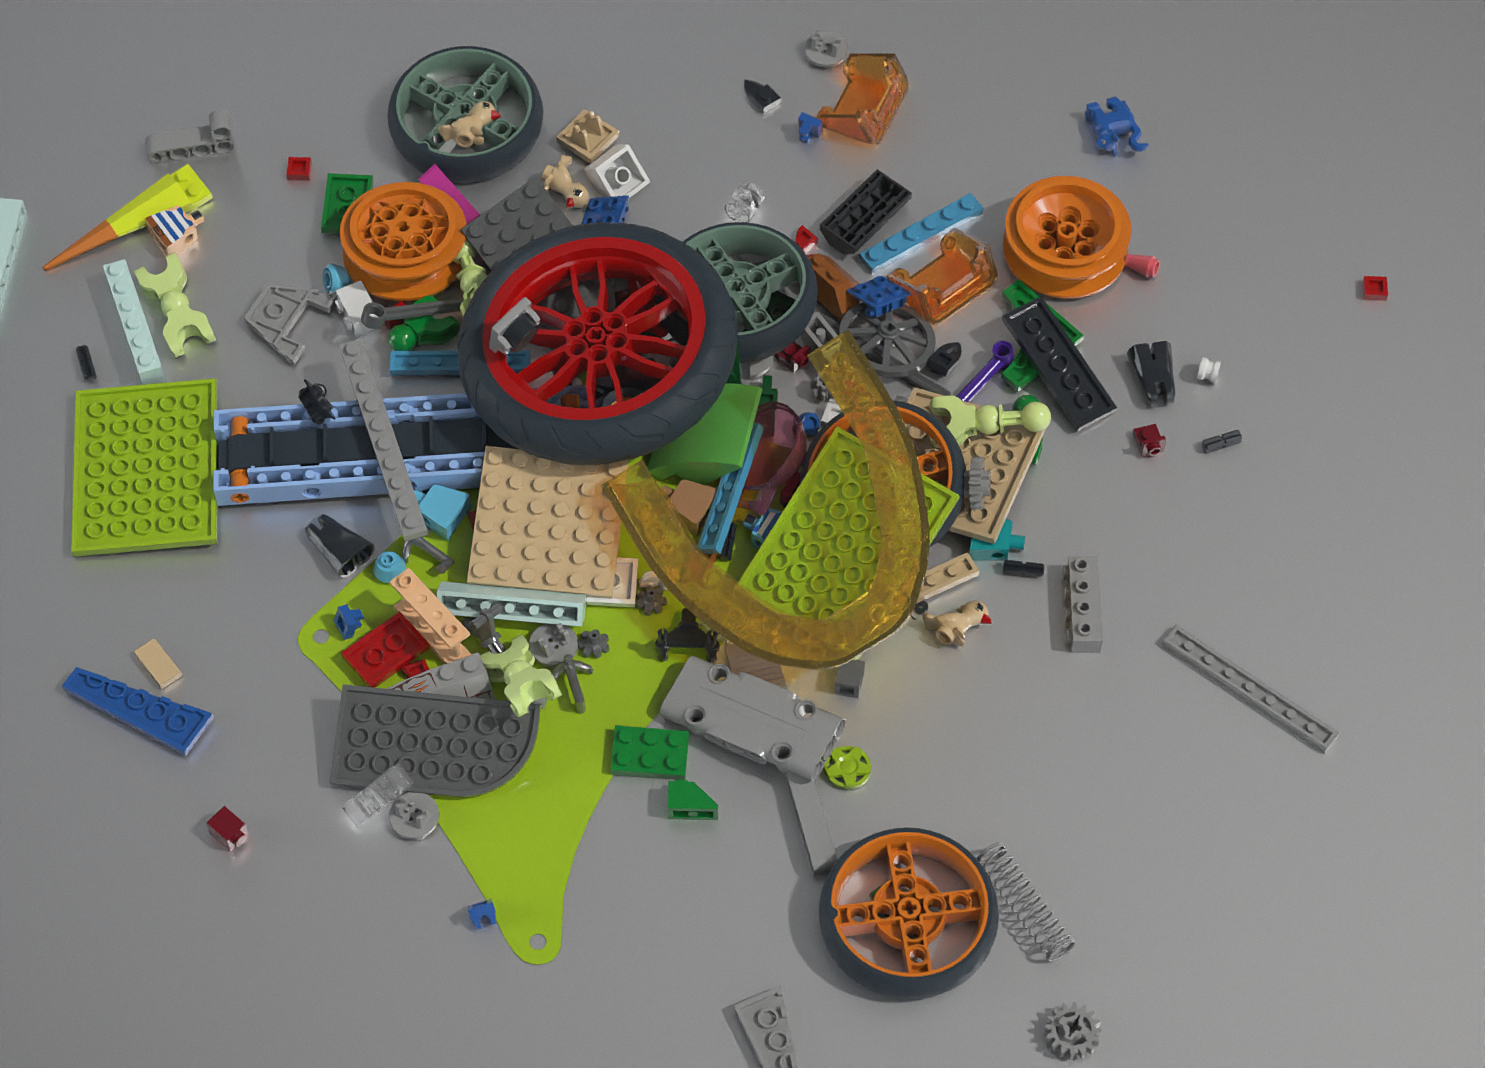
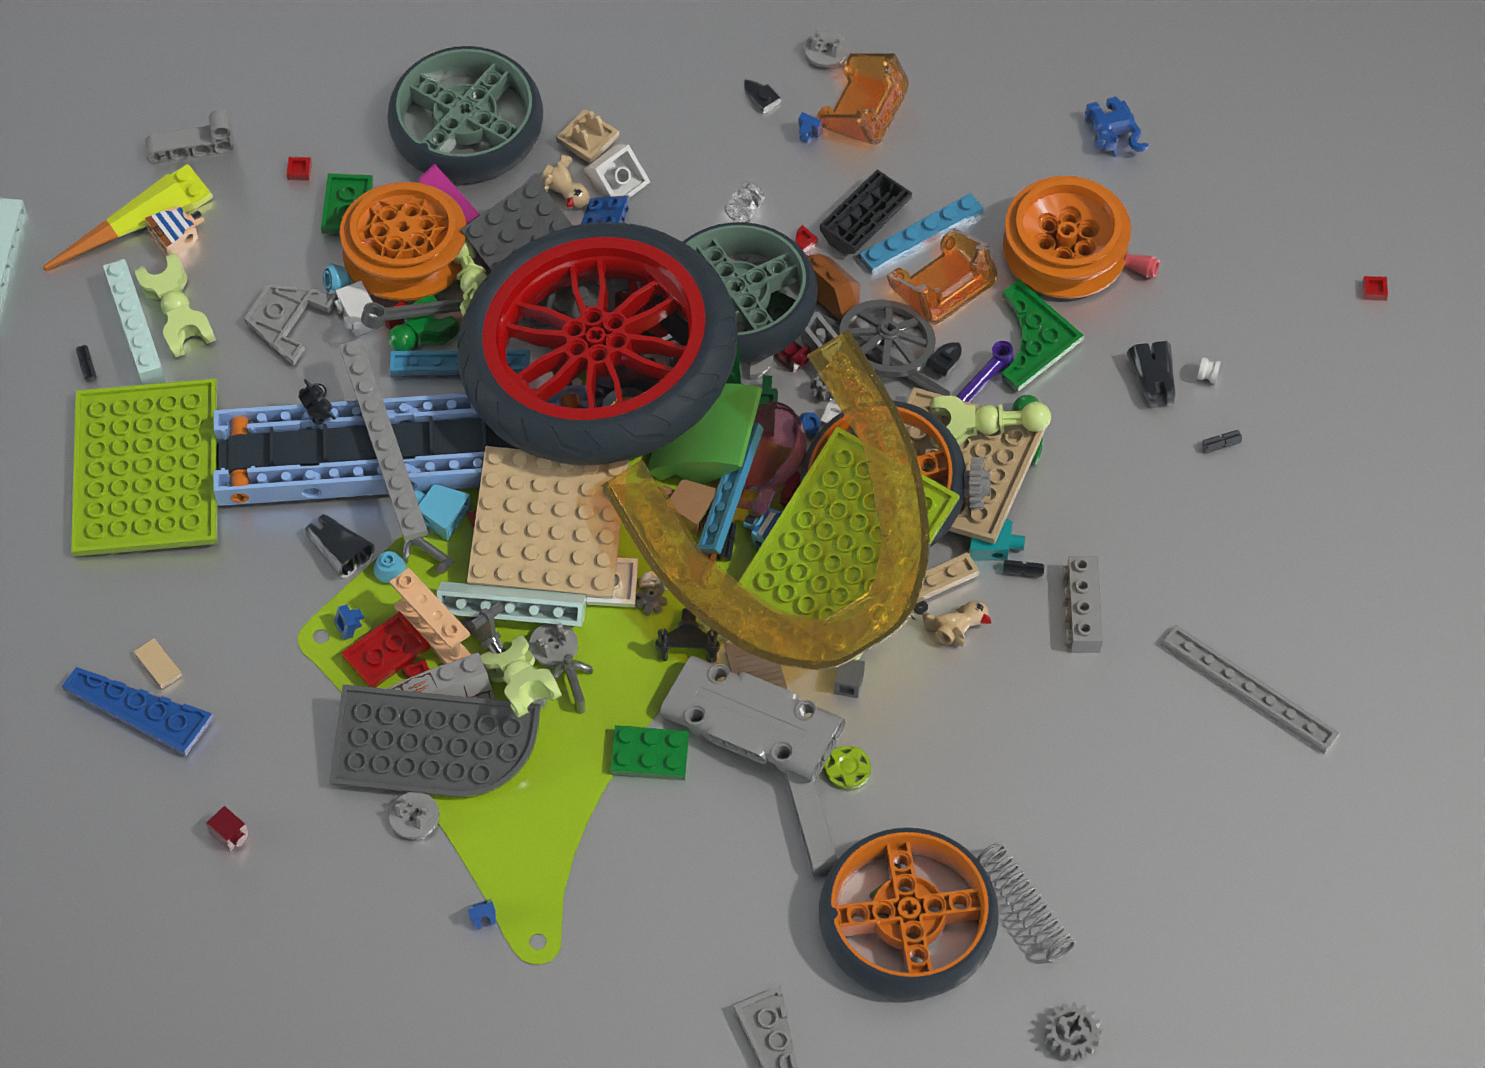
clear beam [342,763,415,828] -> none
tan animal [438,101,501,148] -> none
piece [489,297,540,355] -> none
dark grey plant [578,629,609,658] -> none
green slope [667,779,718,820] -> none
blue hinge [846,276,911,318] -> none
black plate [1001,296,1117,432] -> none
dark red bracket [1133,424,1166,457] -> none

